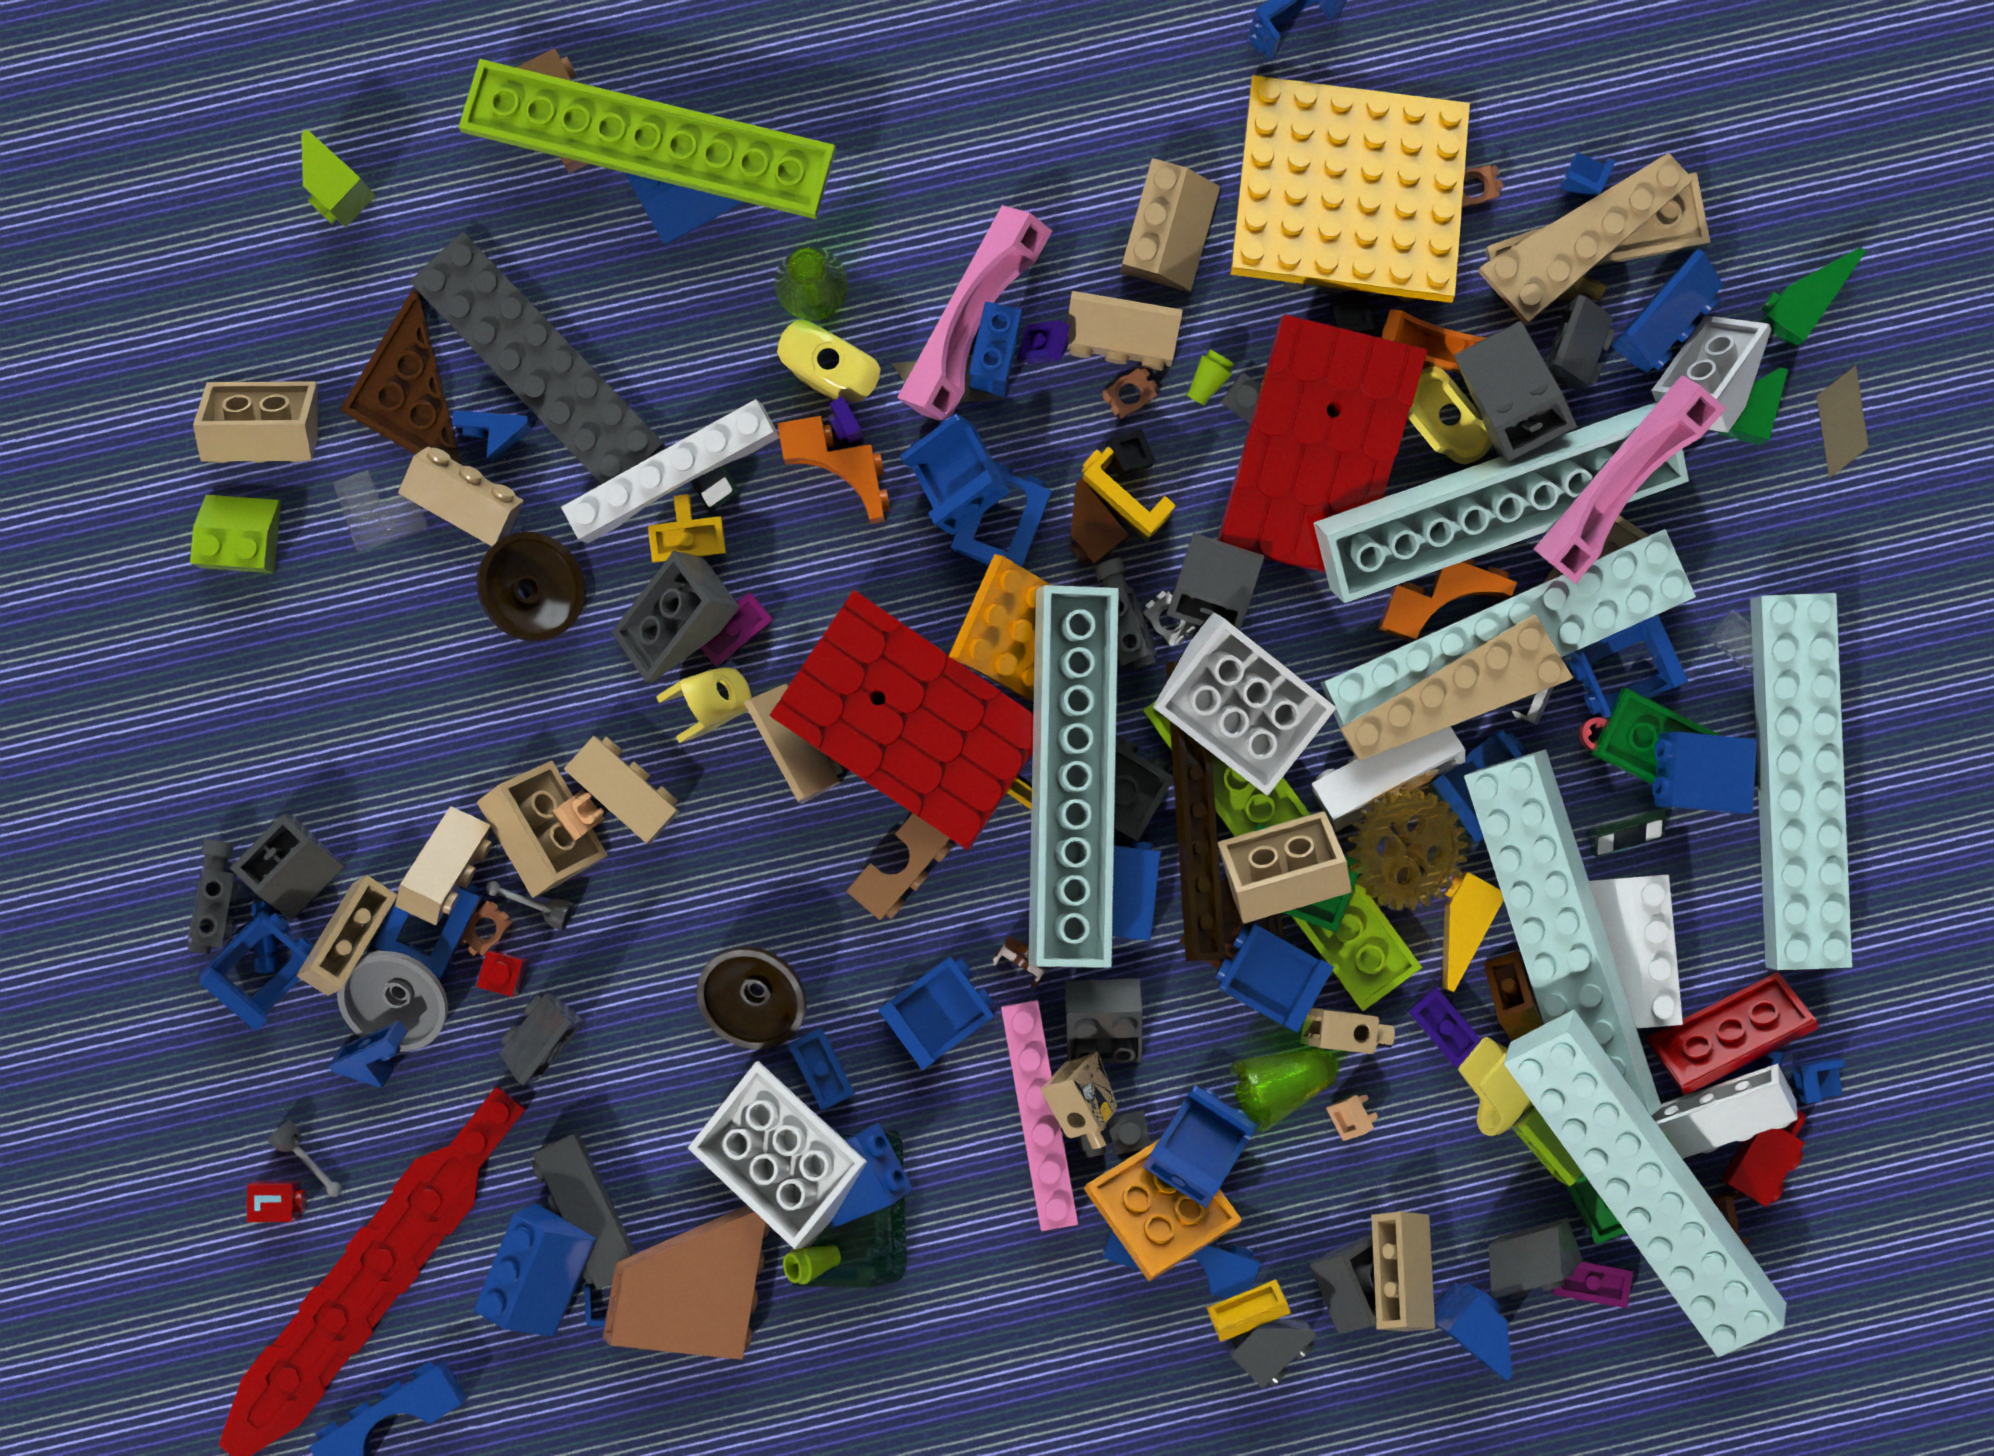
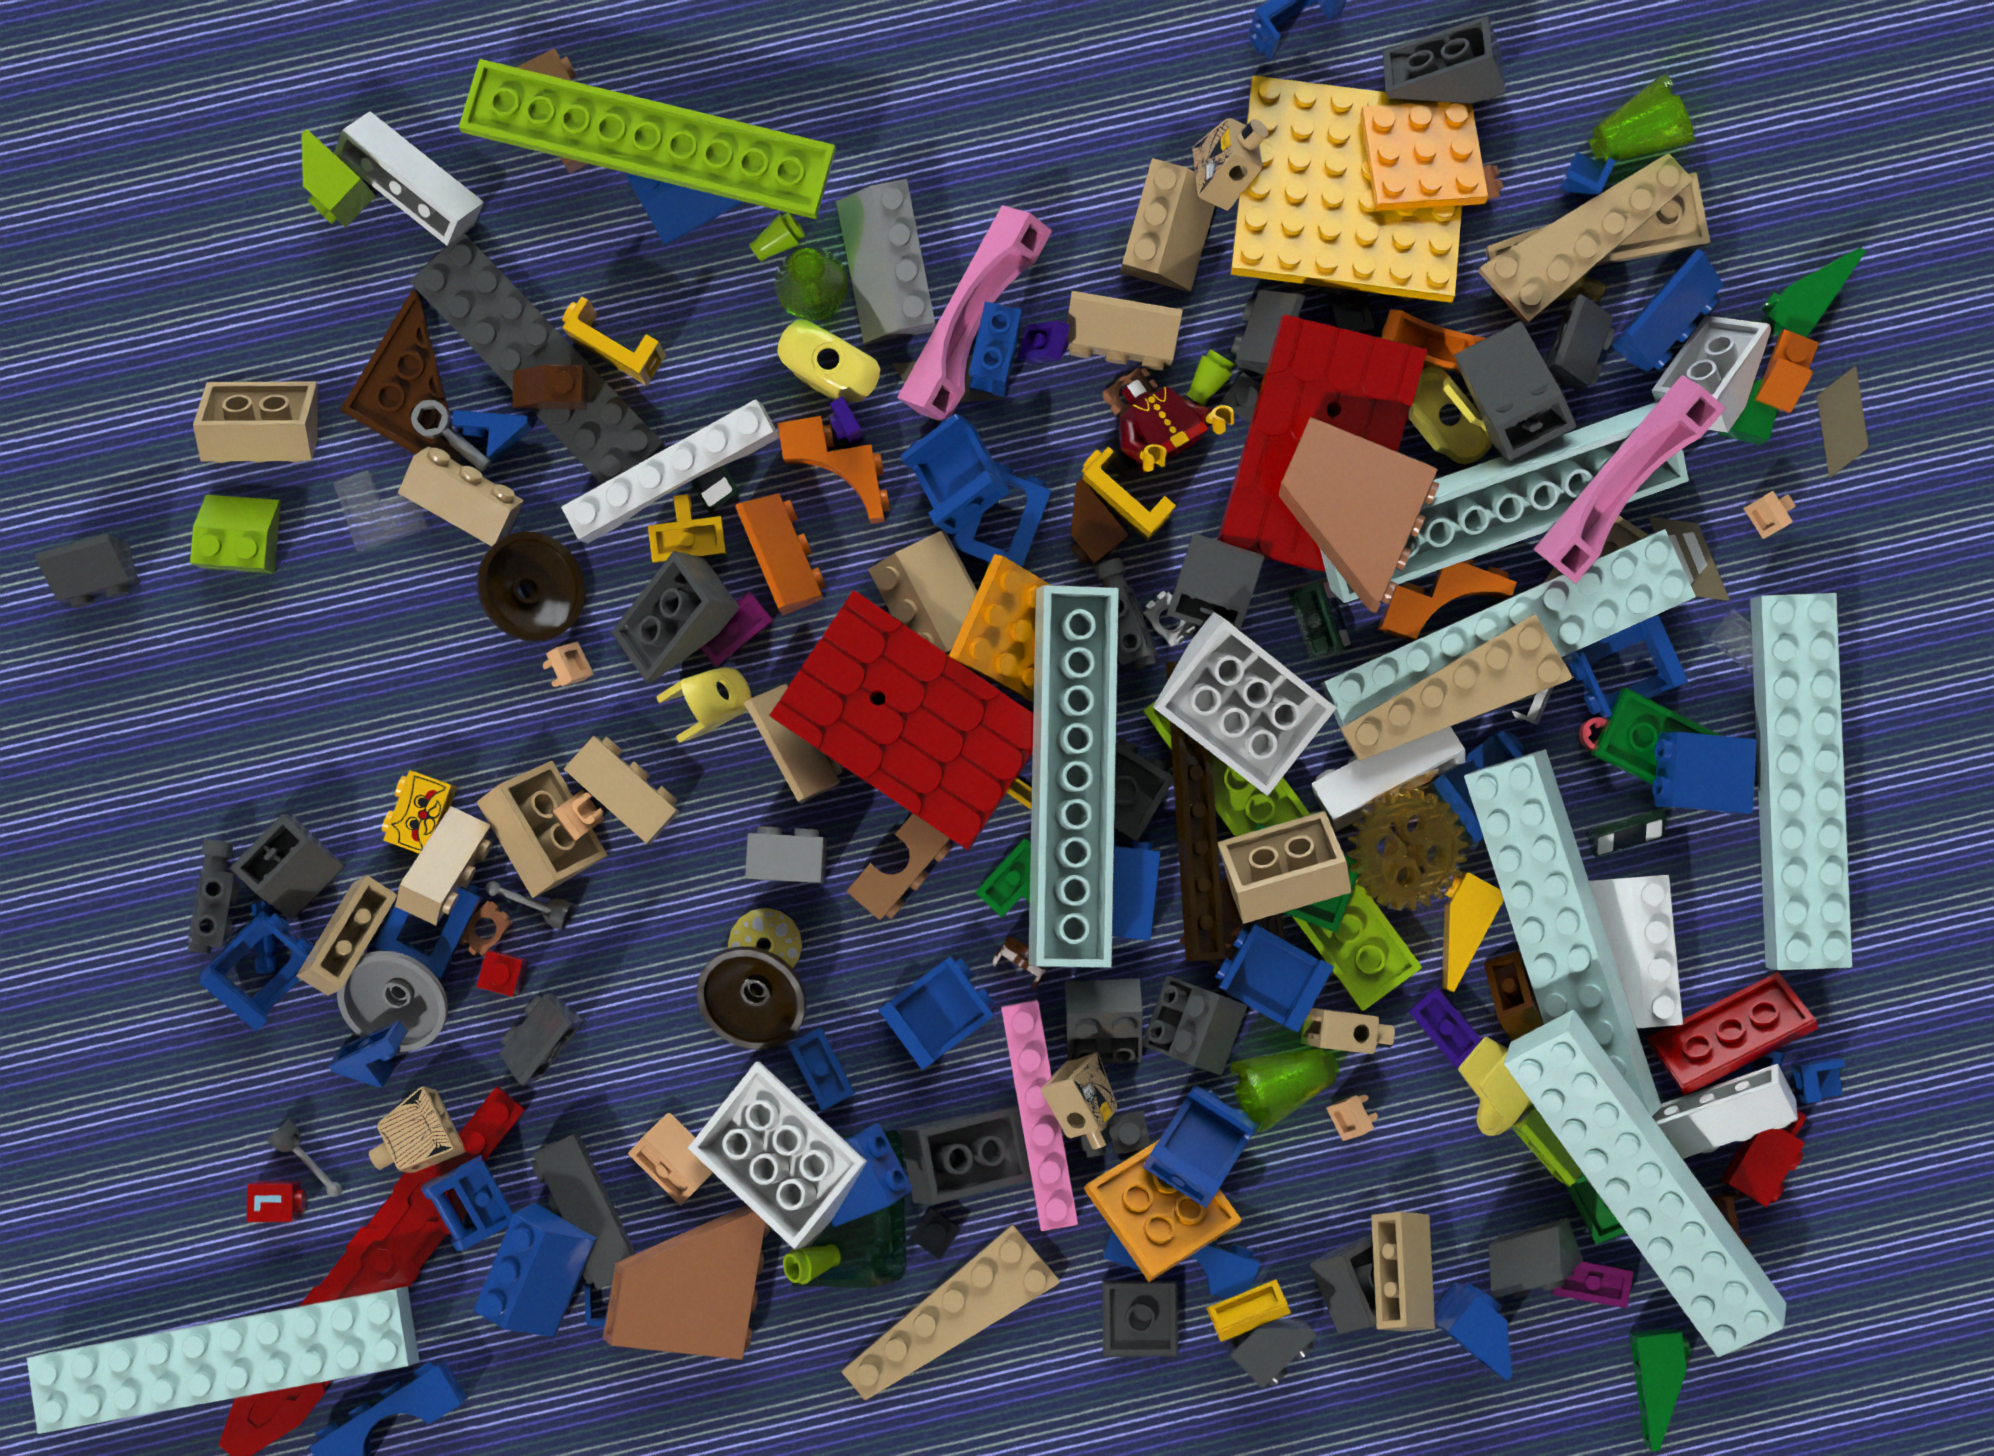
none -> light aqua brick [27,1286,419,1434]
none -> dark grey slope [35,533,140,608]
none -> white brick [334,112,484,246]
none -> tan torso [369,1086,467,1173]
none -> brick [382,770,457,854]
none -> light grey piece [411,400,491,472]
none -> blue plate [420,1155,514,1251]
none -> reddish brown slope [512,365,588,410]
none -> light nougat tile [543,642,594,687]
none -> yellow panel [562,296,666,386]
none -> light nougat panel [628,1113,713,1206]
none -> light yellow dish [728,908,802,968]
none -> orange slope [735,493,827,616]
none -> light grey brick [745,826,827,883]
none -> lime cone [749,212,806,262]
none -> light grey slope [836,179,935,345]
none -> tan wing [841,1224,1060,1401]
none -> tan slope [868,530,978,655]
none -> dark grey slope [900,1106,1031,1205]
none -> black plate [909,1207,961,1260]
none -> green plate [975,838,1031,918]
none -> dark grey tile [1102,1279,1178,1357]
none -> dark red torso [1118,379,1234,474]
none -> dark grey slope [1142,975,1248,1076]
none -> tan torso [1192,118,1268,211]
none -> dark grey slope [1230,290,1305,376]
none -> nougat slope [1278,417,1440,613]
none -> clear green slope [1288,579,1352,661]
none -> light orange plate [1360,102,1488,211]
none -> dark grey slope [1383,16,1506,104]
none -> clear neon green cone [1587,73,1696,162]
none -> green slope [1629,1327,1691,1452]
none -> dark tan sticker [1648,516,1730,601]
none -> light nougat tile [1743,491,1796,539]
none -> orange slope [1755,329,1819,413]

